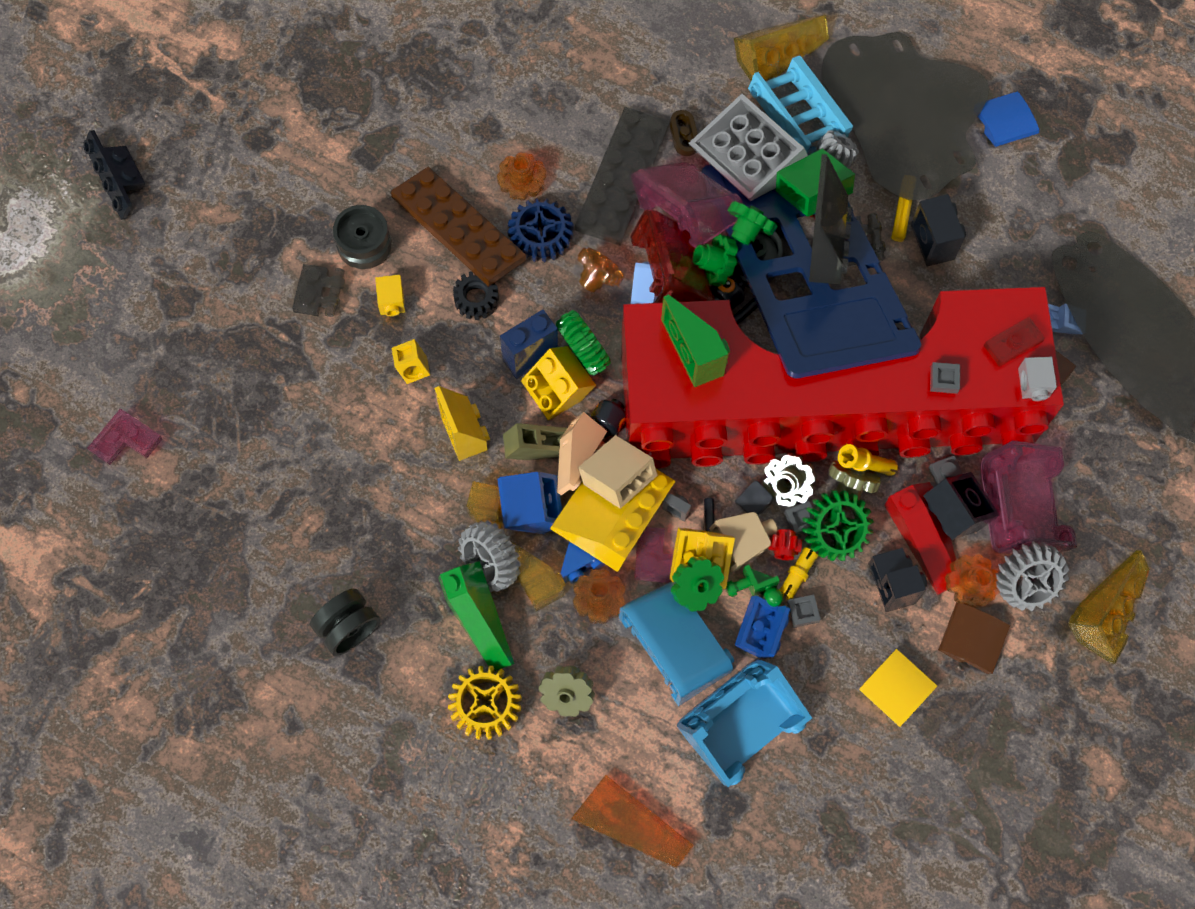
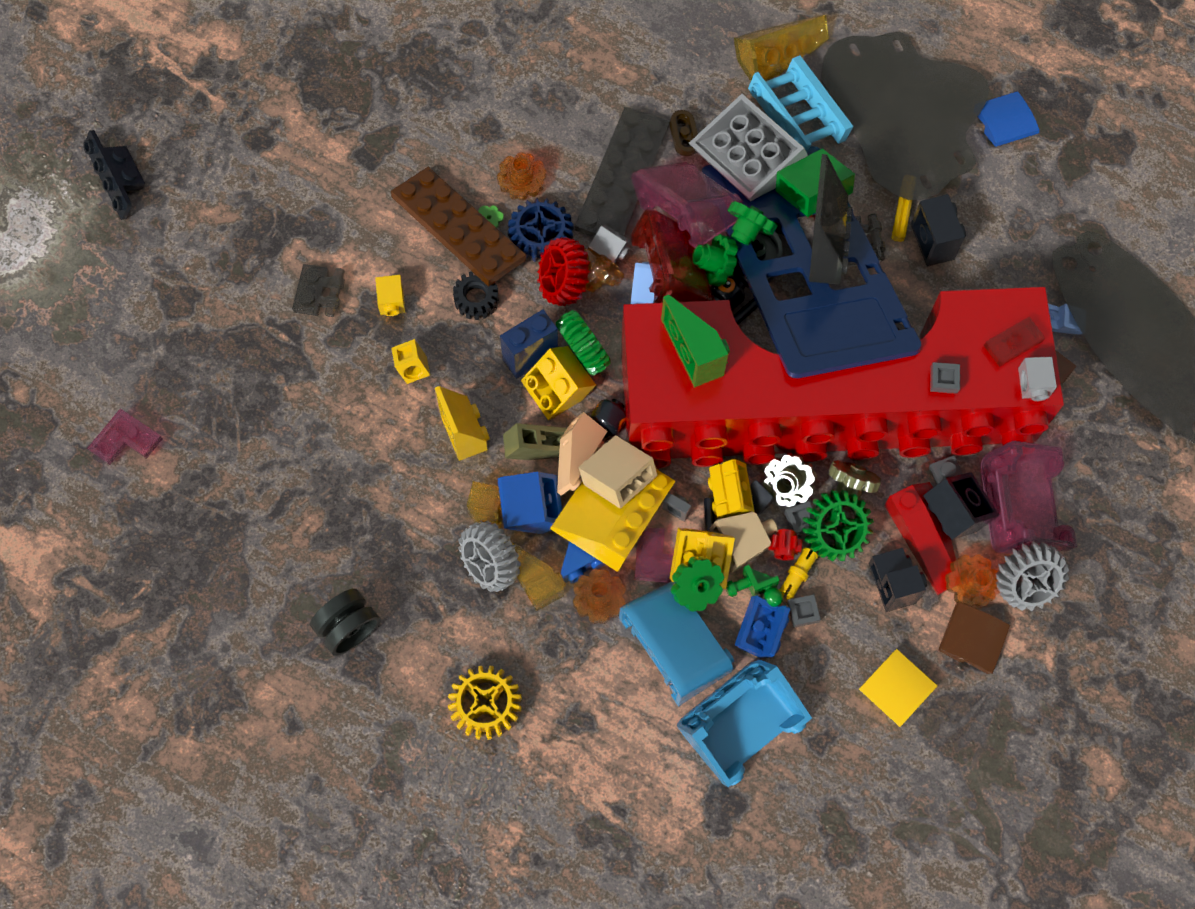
pearl dark grey wheel [333,205,391,269] -> none
green wedge [438,561,515,671] -> none
olive plant [539,666,595,717] -> none
clear orange wing [571,775,694,869] -> none
light grey gear [816,130,859,168] -> none
yellow pin [838,444,898,476] -> none
clear yellow wedge [1068,550,1150,664] -> none
none -> bright green plant [478,205,504,228]
none -> red gear [537,237,590,306]
none -> light grey brick [589,225,630,263]
none -> yellow brick [708,459,754,519]

